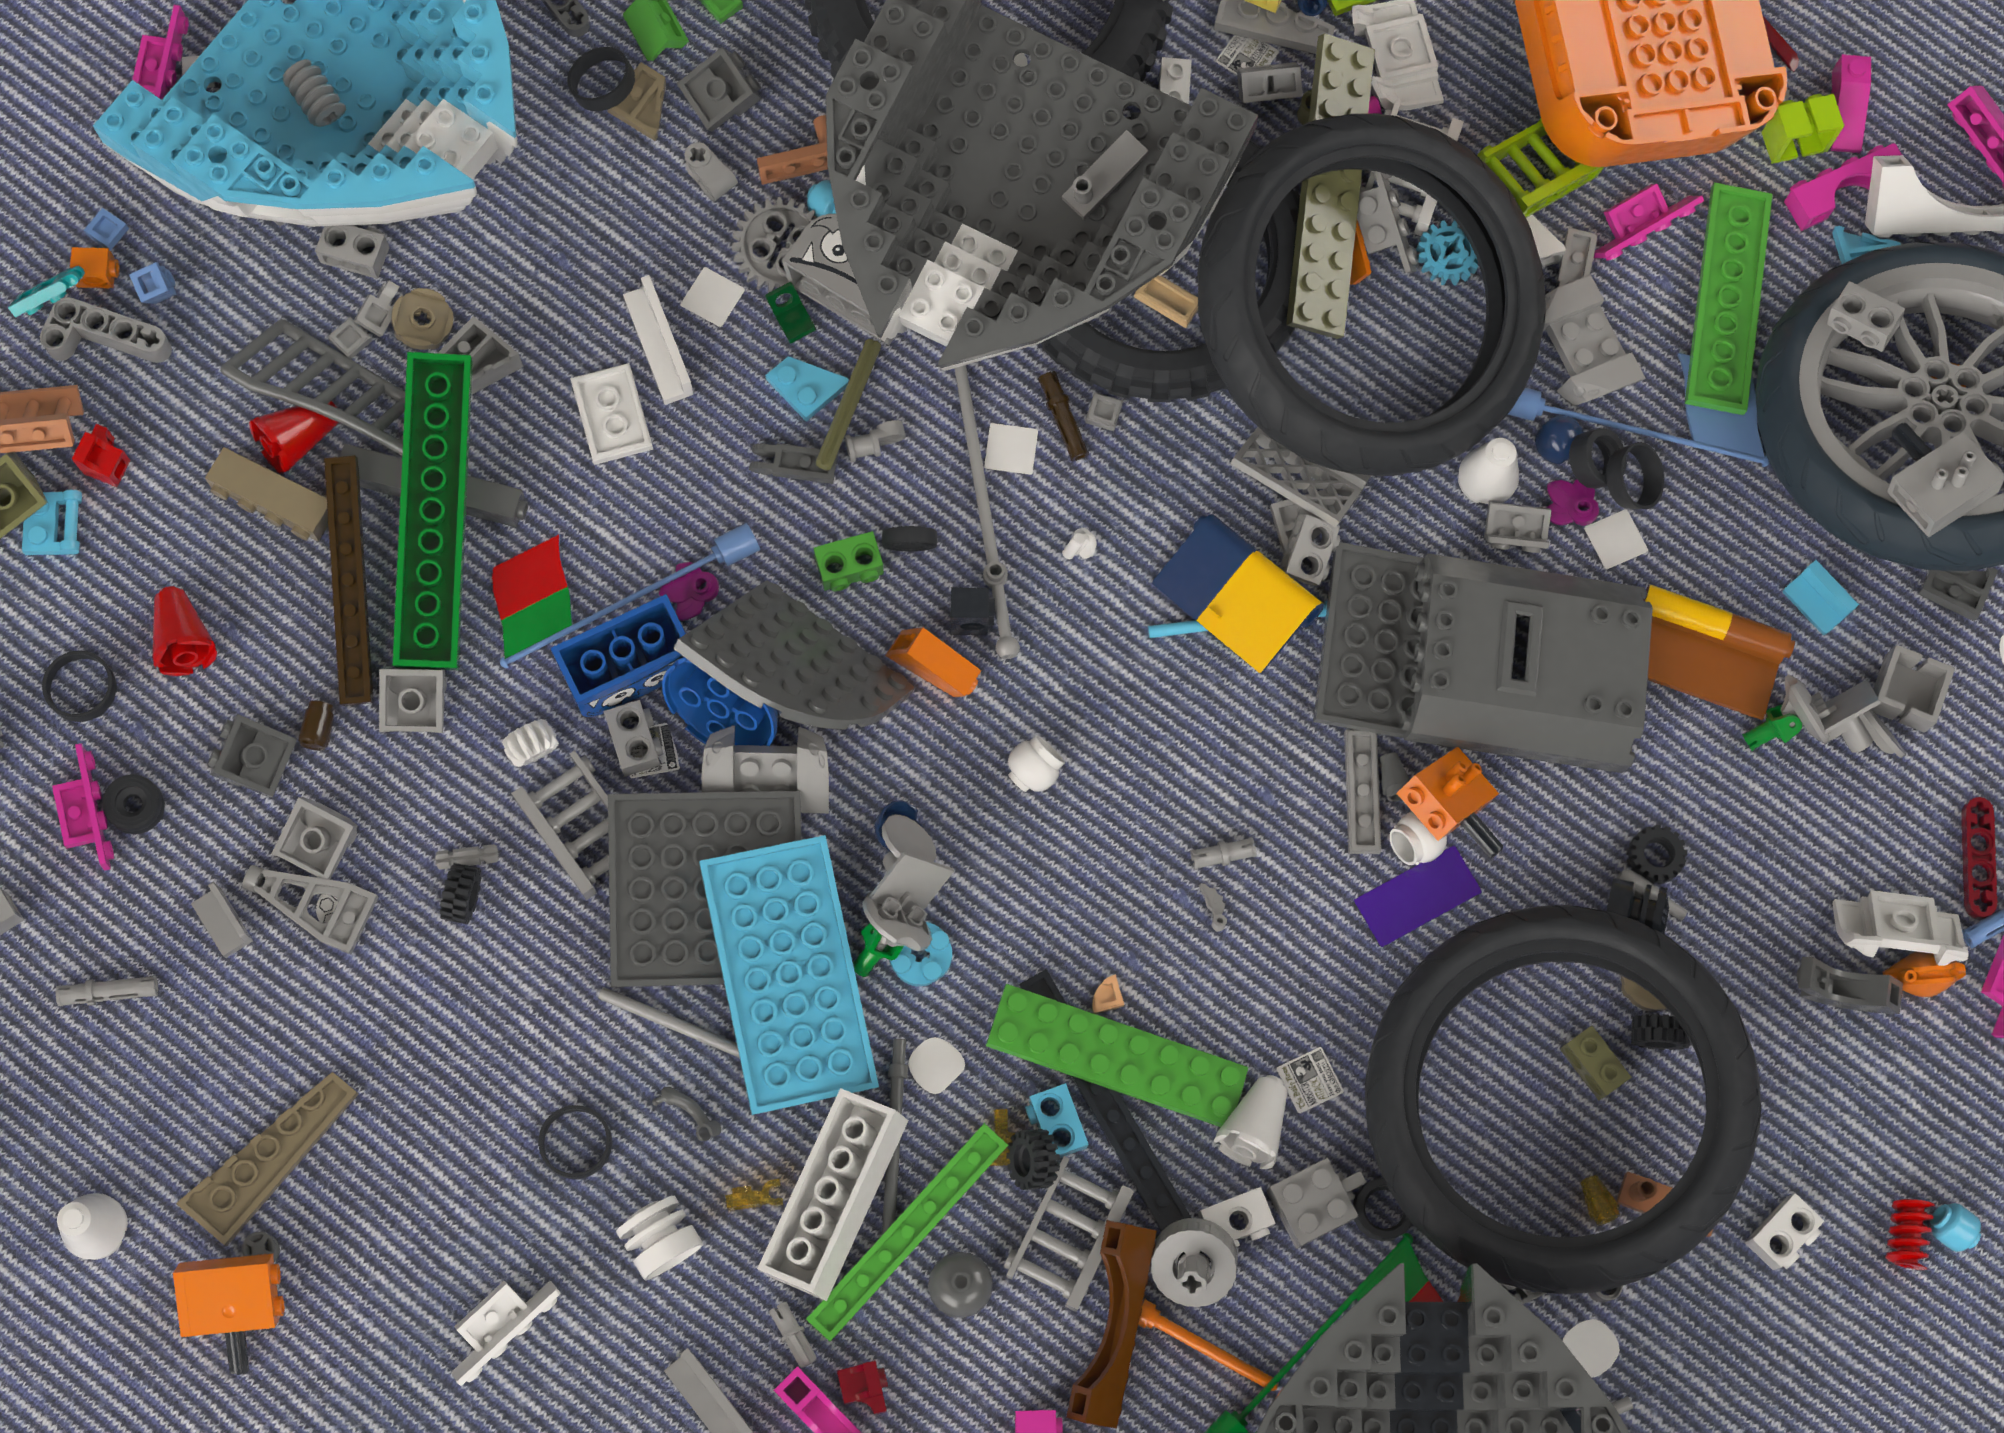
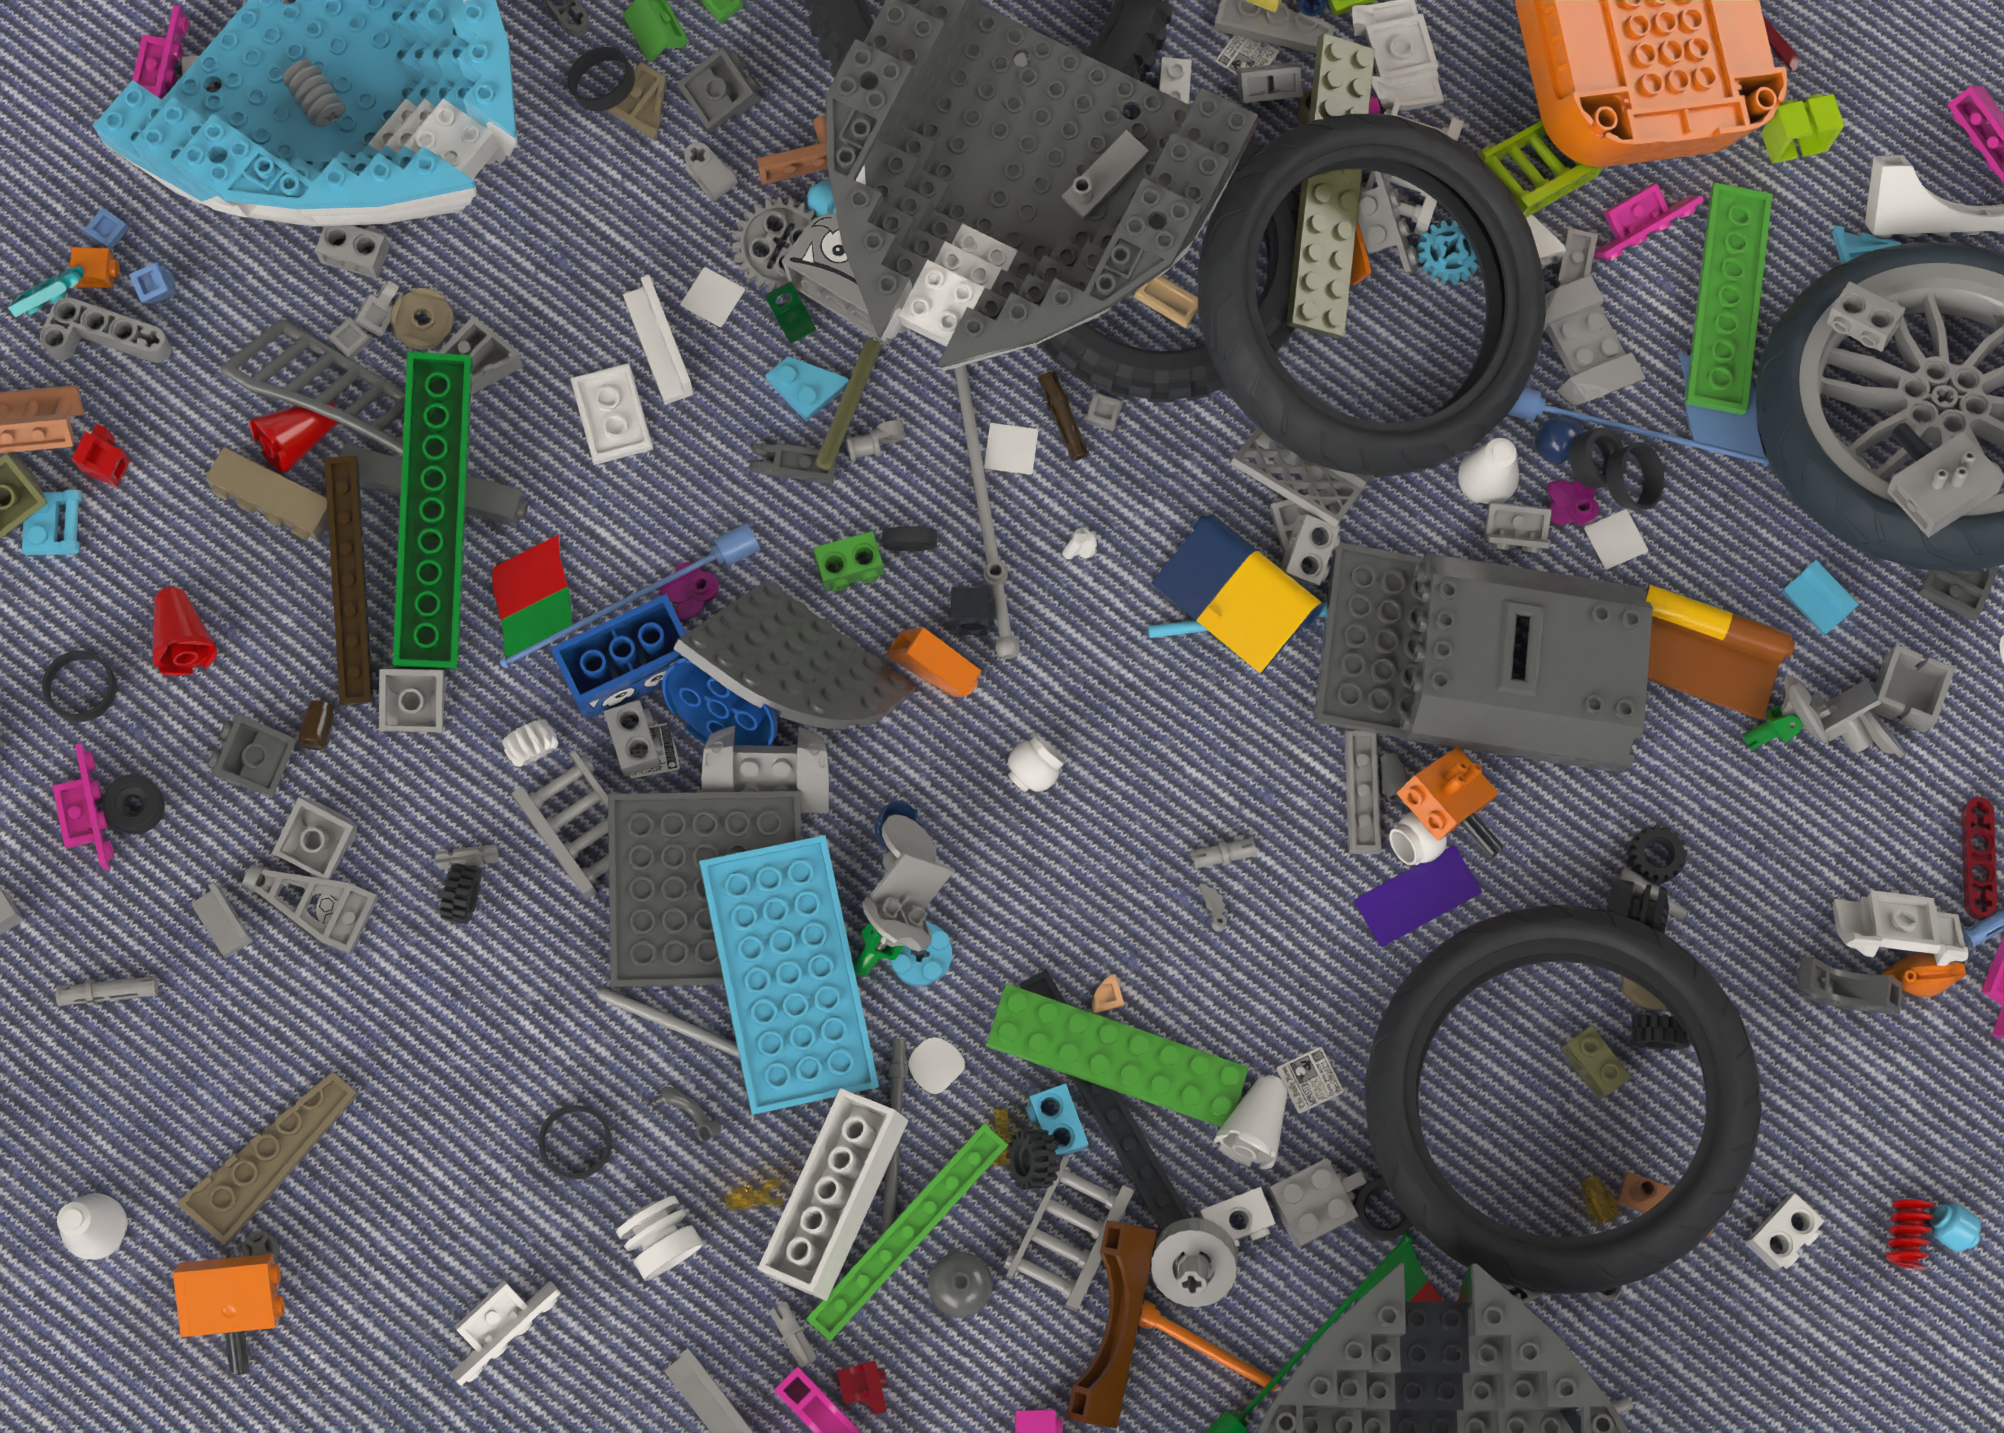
white sticker [1563,1319,1620,1378] -> none
dark pink arch [1784,143,1902,231] -> none
dark pink slope [1831,54,1871,153] -> none

